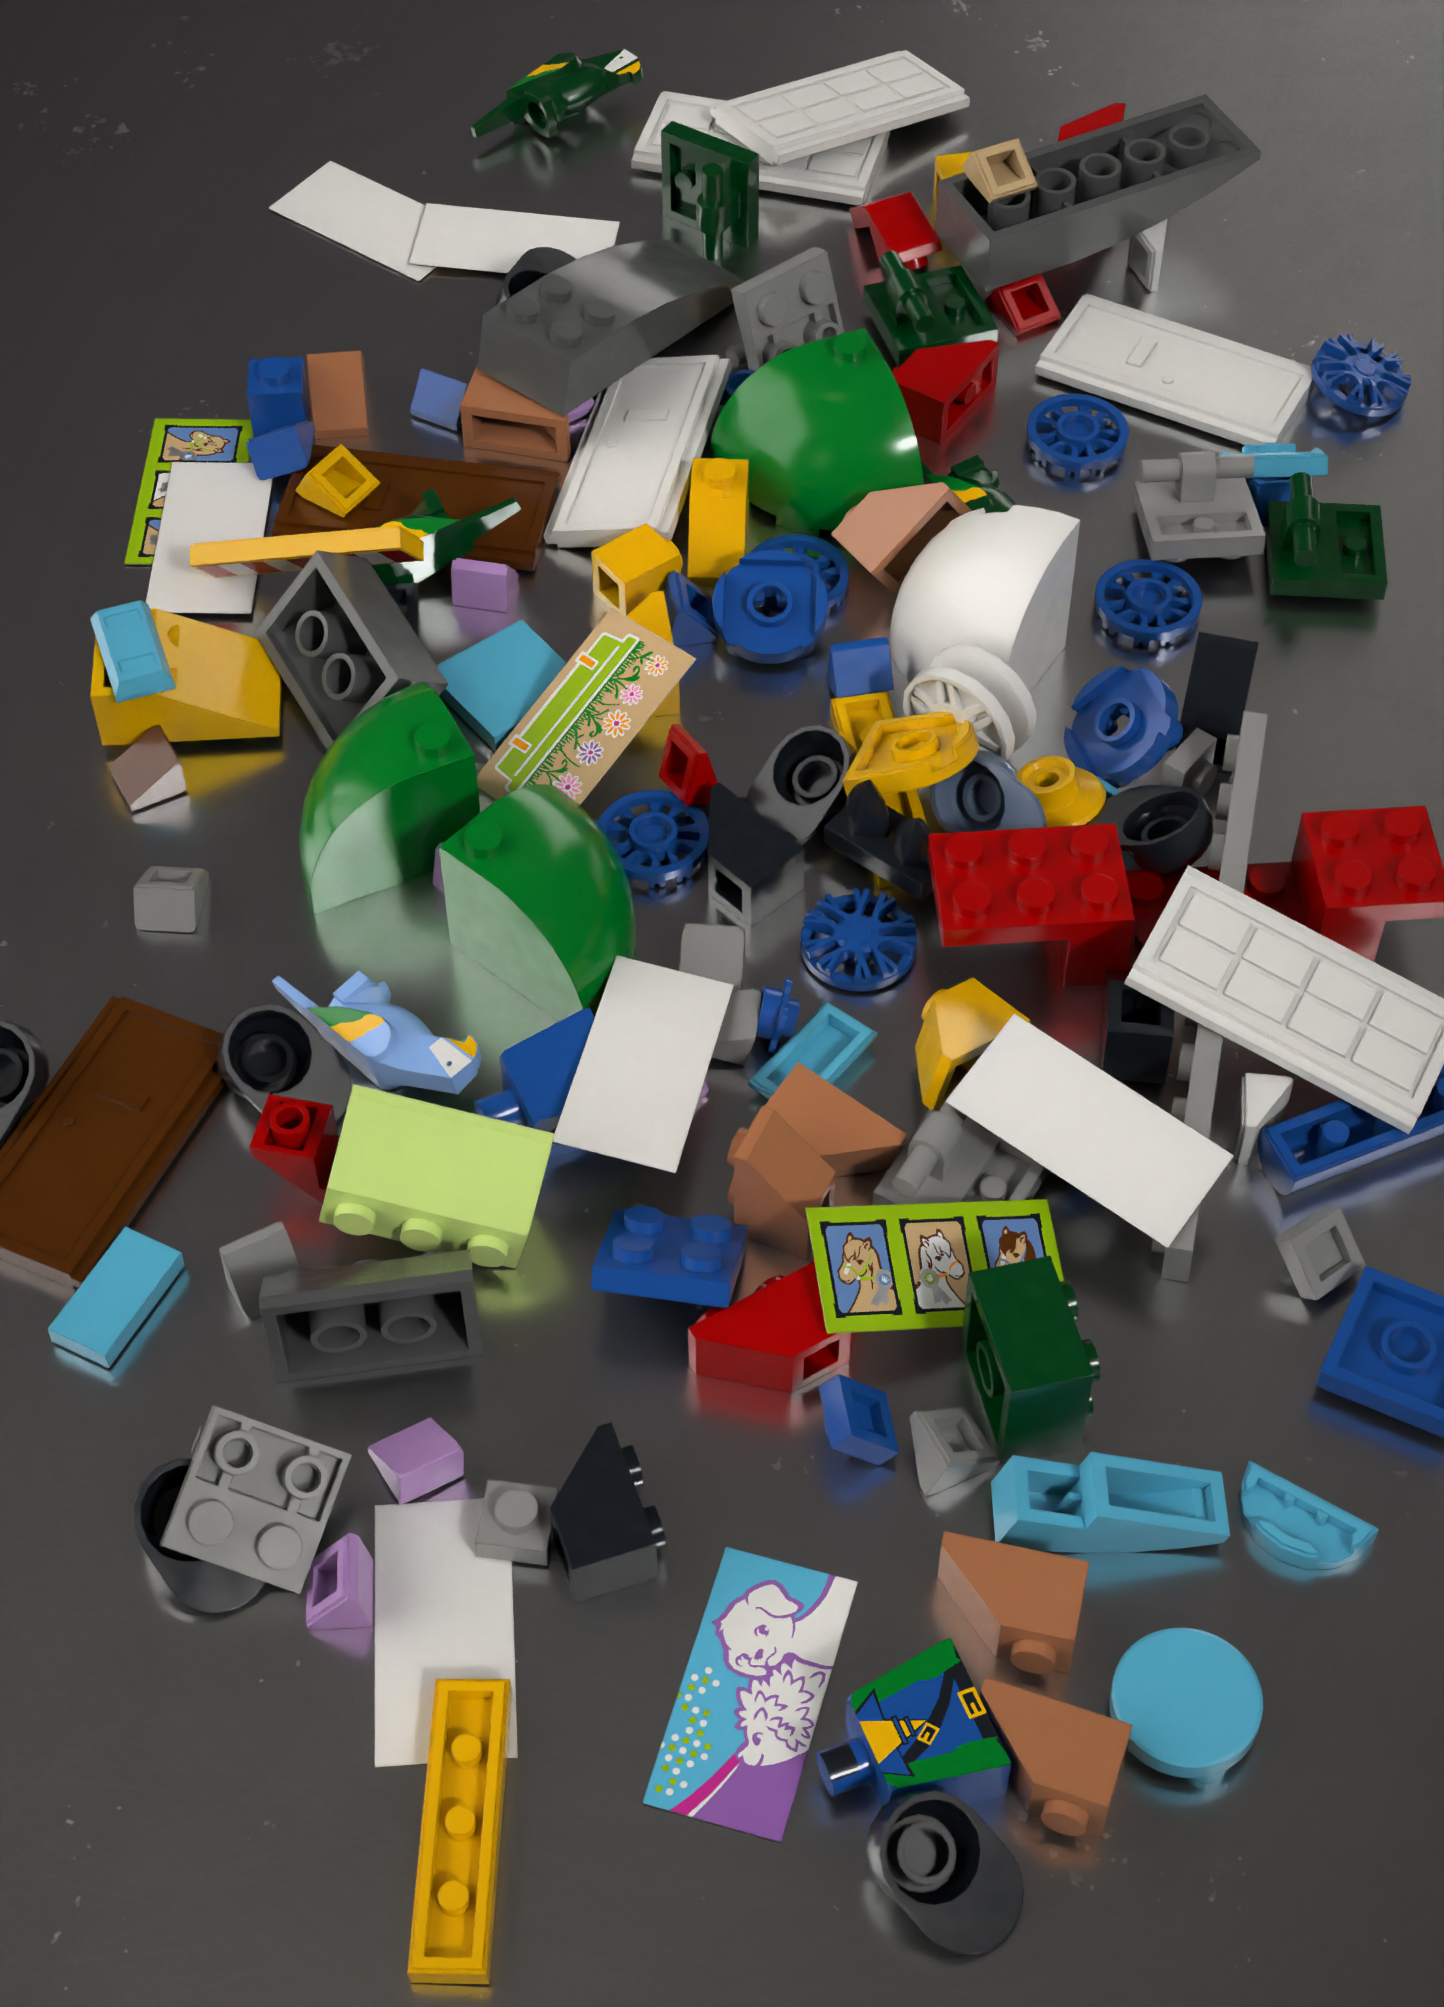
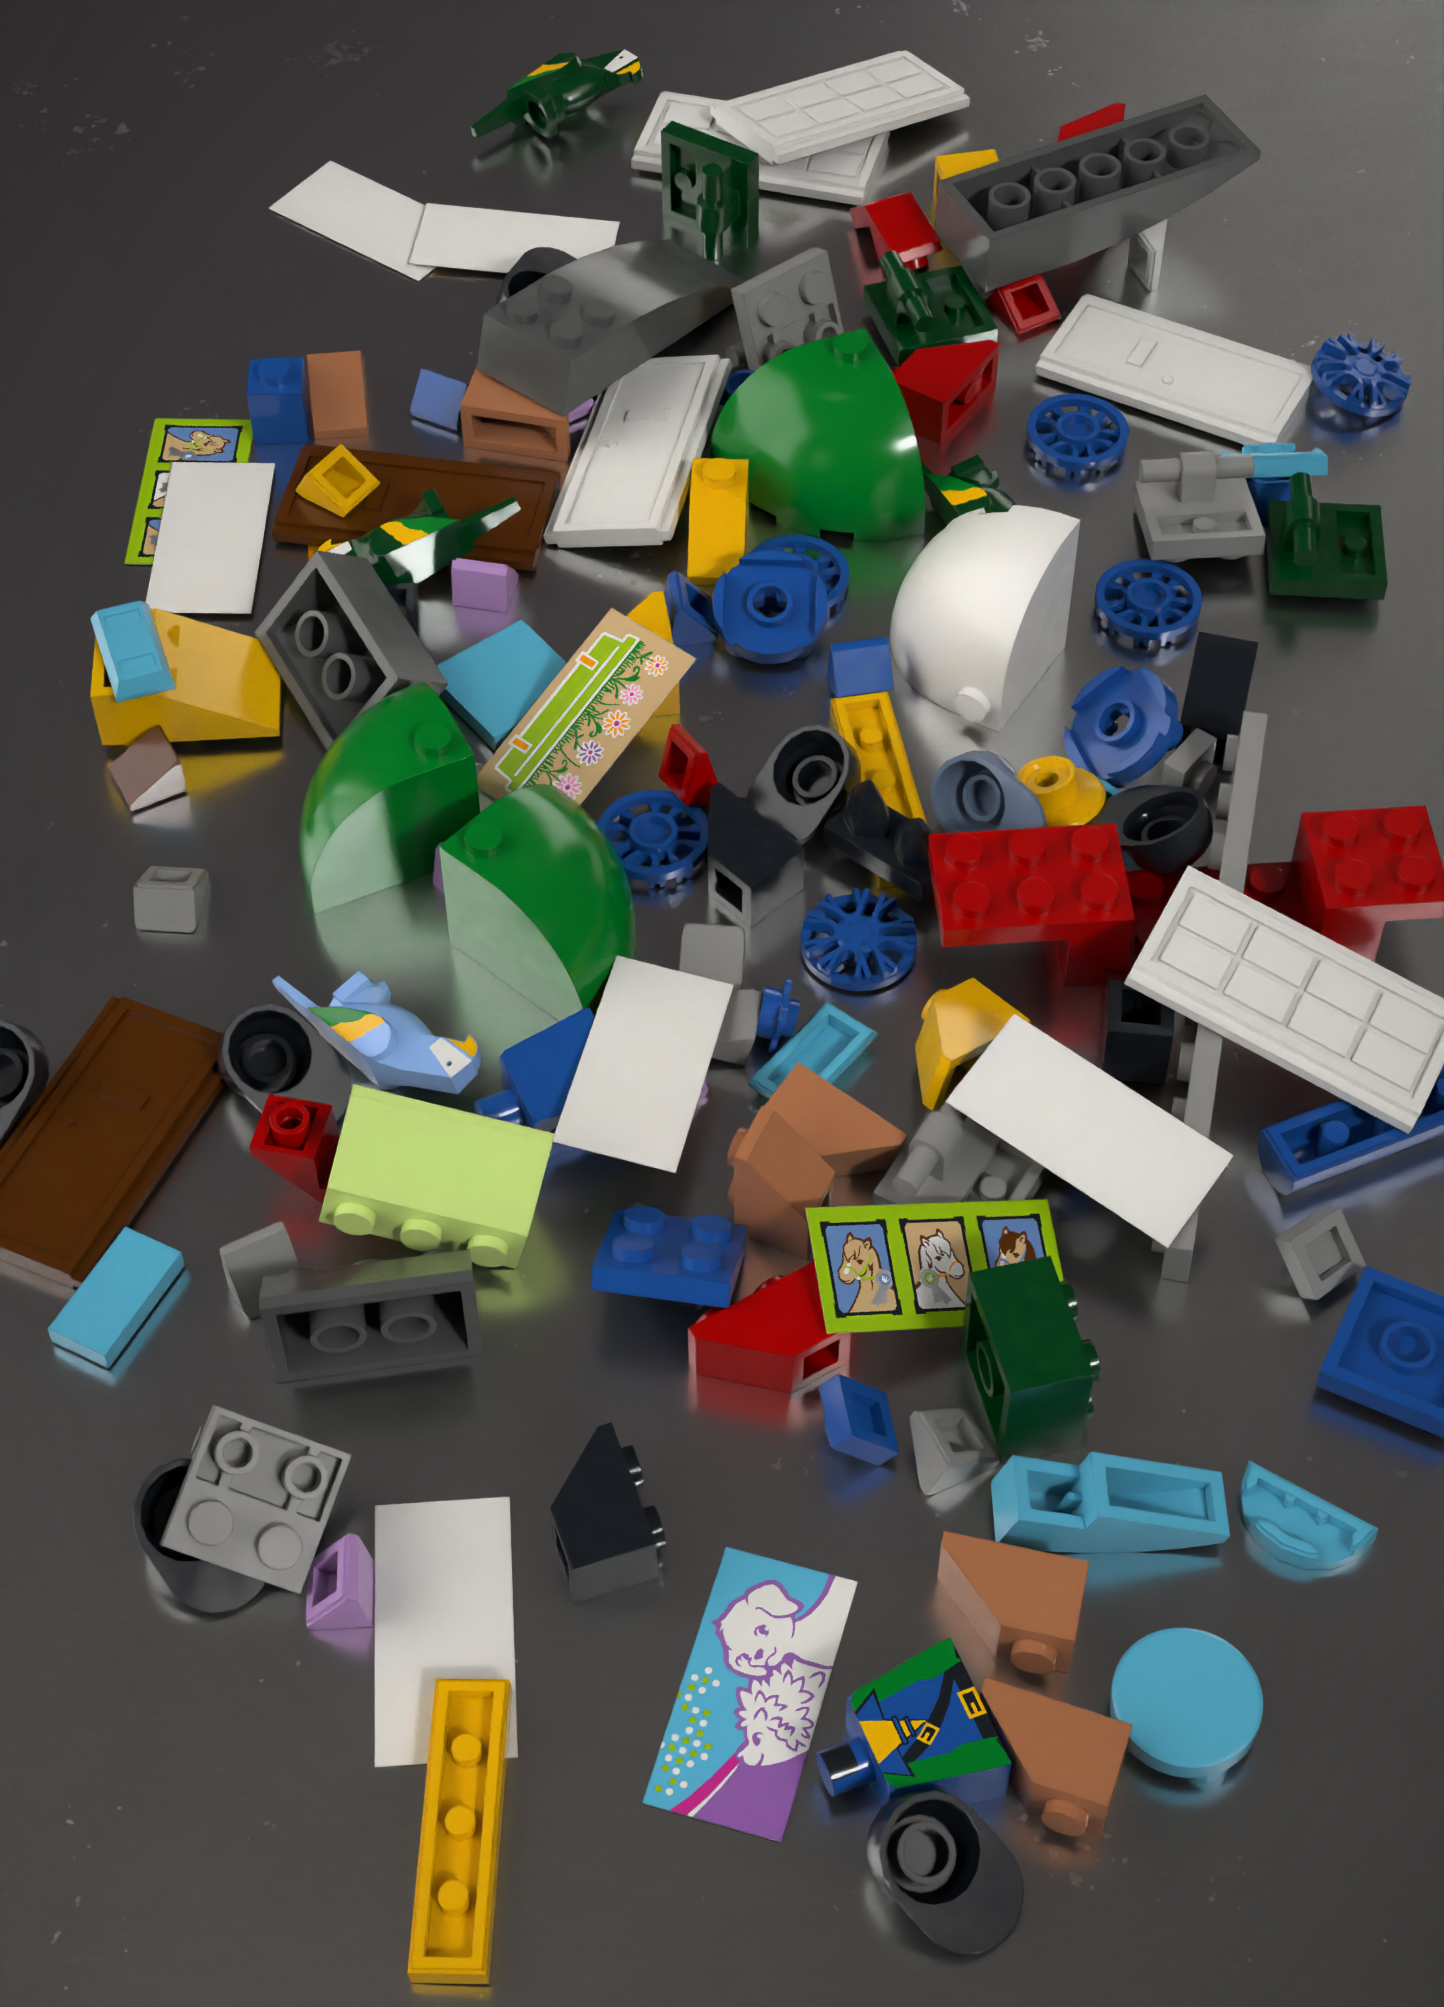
yellow tile [190,526,424,578] -> none
blue slope [246,419,315,480] -> none
lavender slope [368,1417,464,1506] -> none
light grey plate [475,1479,559,1566] -> none
yellow brick [591,523,683,616] -> none
nougat slope [831,482,972,594] -> none
yellow tile [842,712,979,797] -> none
white wheel [903,644,1037,761] -> none
tan slope [962,138,1038,203] -> none
white slope [1234,1073,1293,1165] -> none

